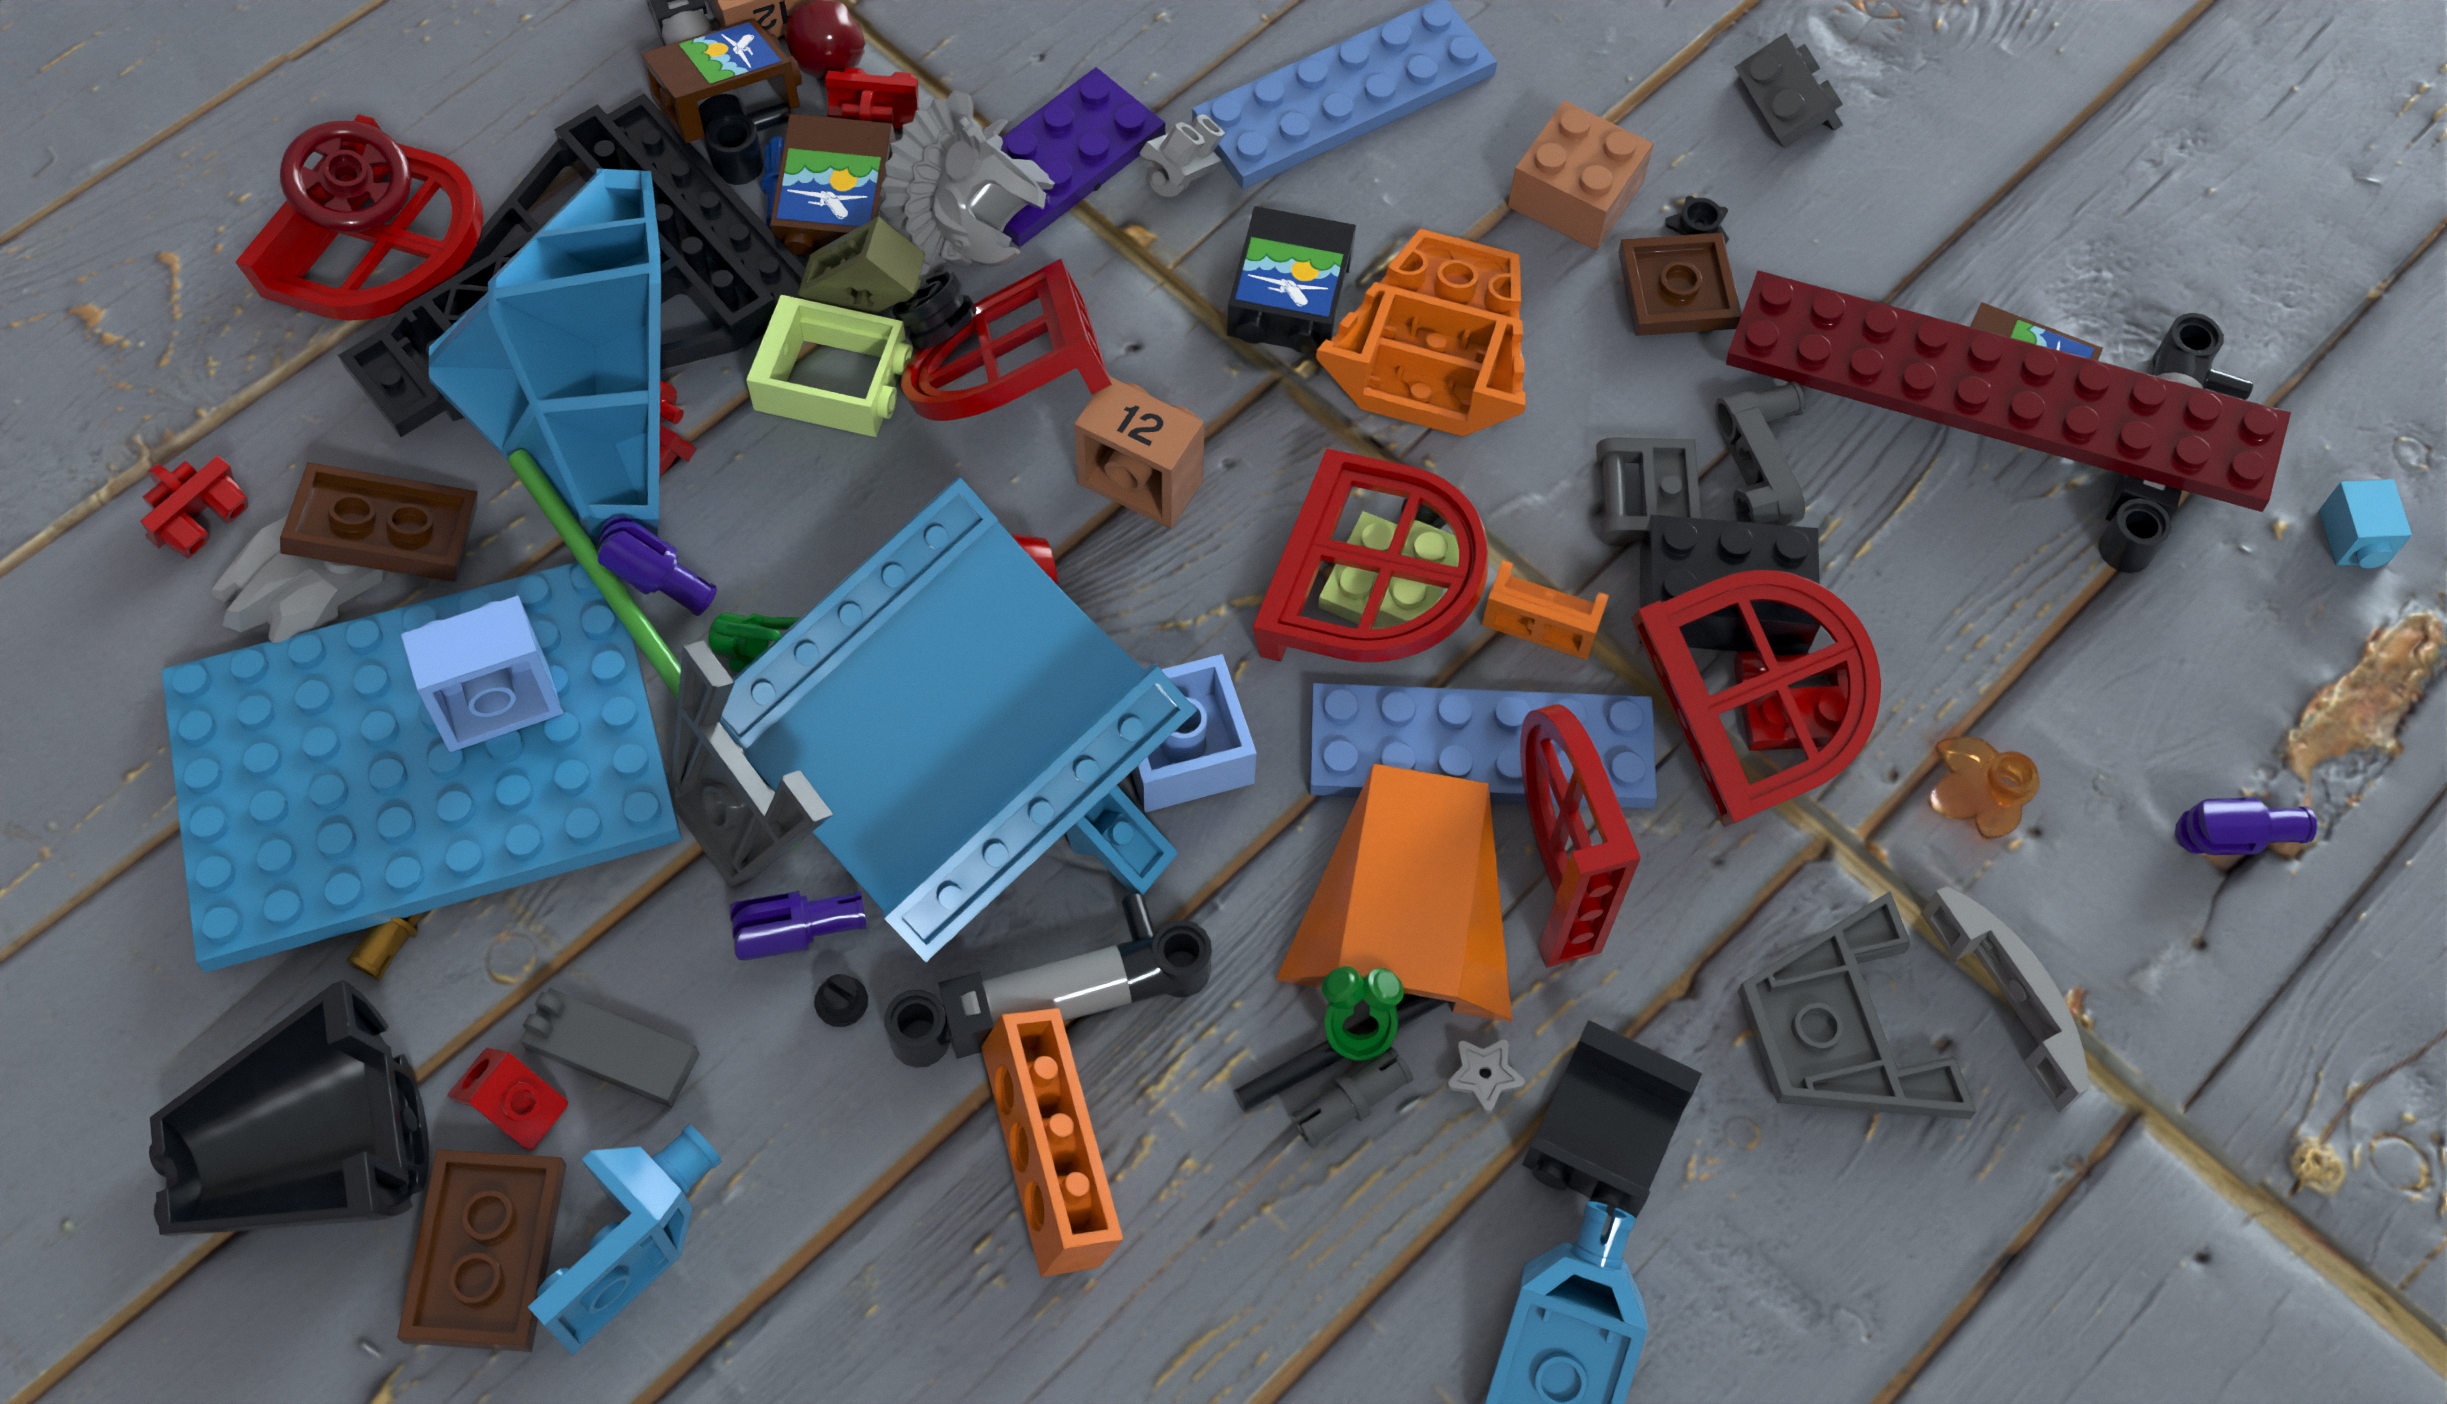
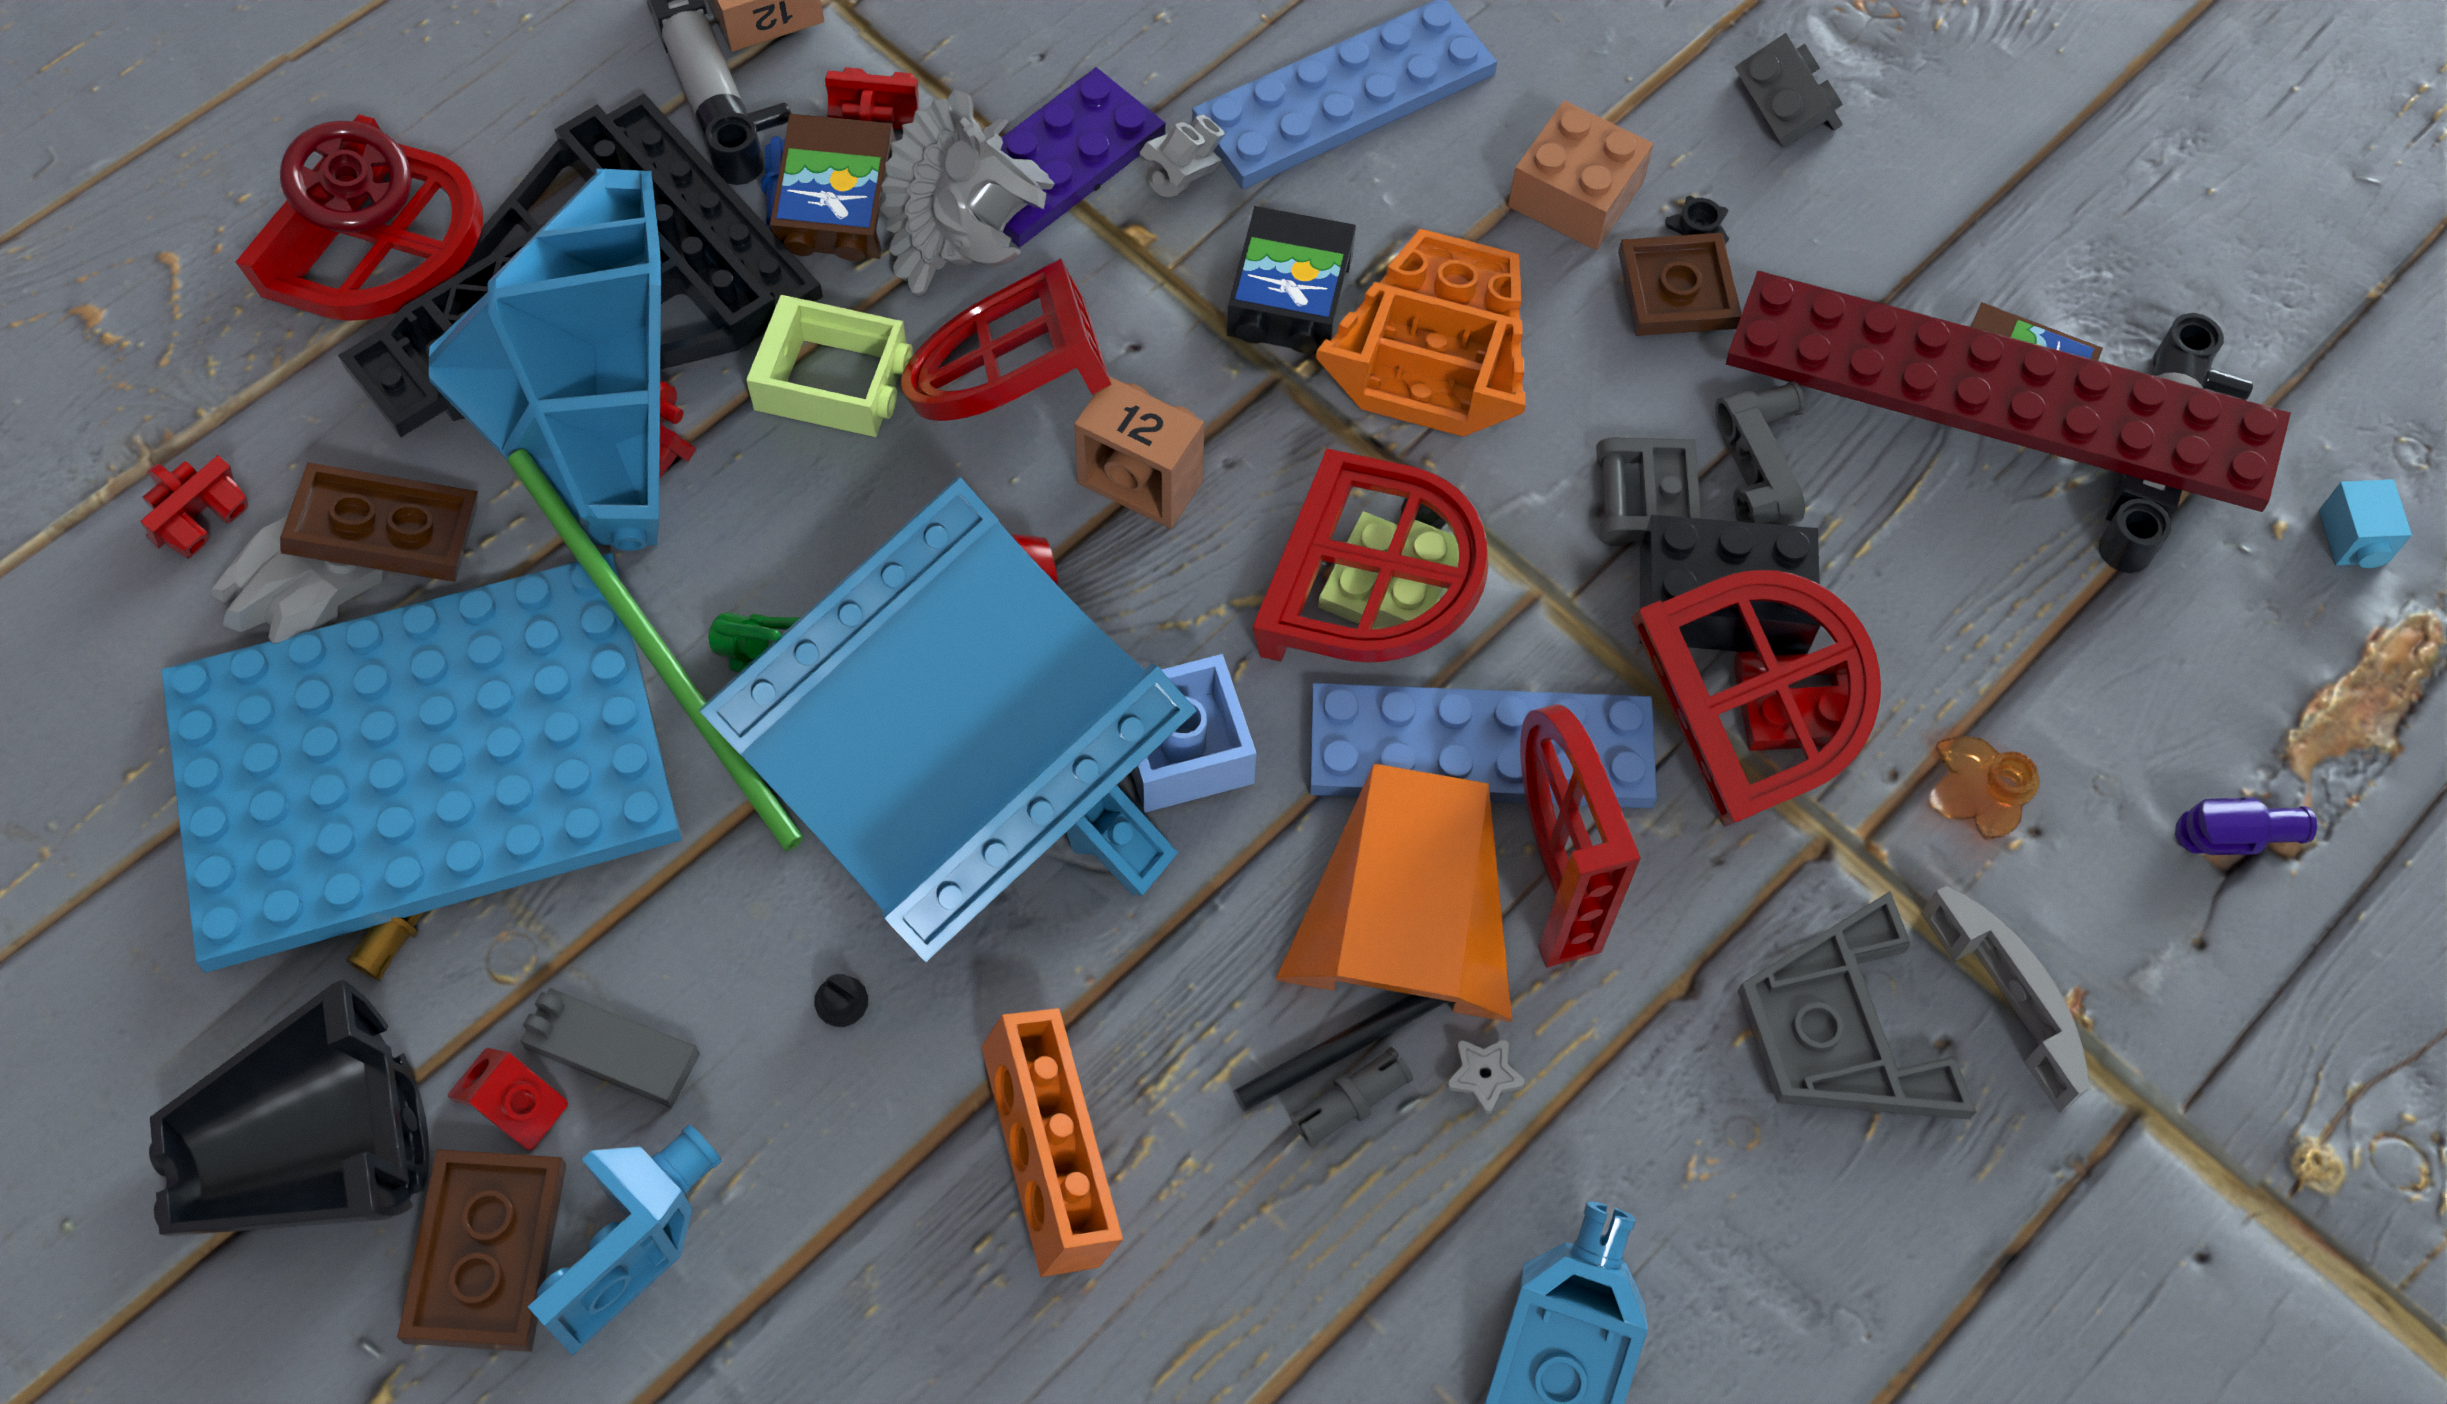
light blue brick [401,596,564,752] -> none
dark purple arm [598,516,717,616] -> none
reddish brown panel [641,18,802,143] -> none
dark grey wing [670,640,834,888] -> none
dark purple arm [729,891,867,961] -> none
dark red hair [785,0,865,80] -> none
olive brick [798,217,925,315] -> none
black piece [885,893,1212,1068] -> none
black wheel [892,271,977,350] -> none
green piece [1322,966,1404,1061] -> none
orange hinge [1482,560,1609,660] -> none
black panel [1522,1020,1702,1218] -> none

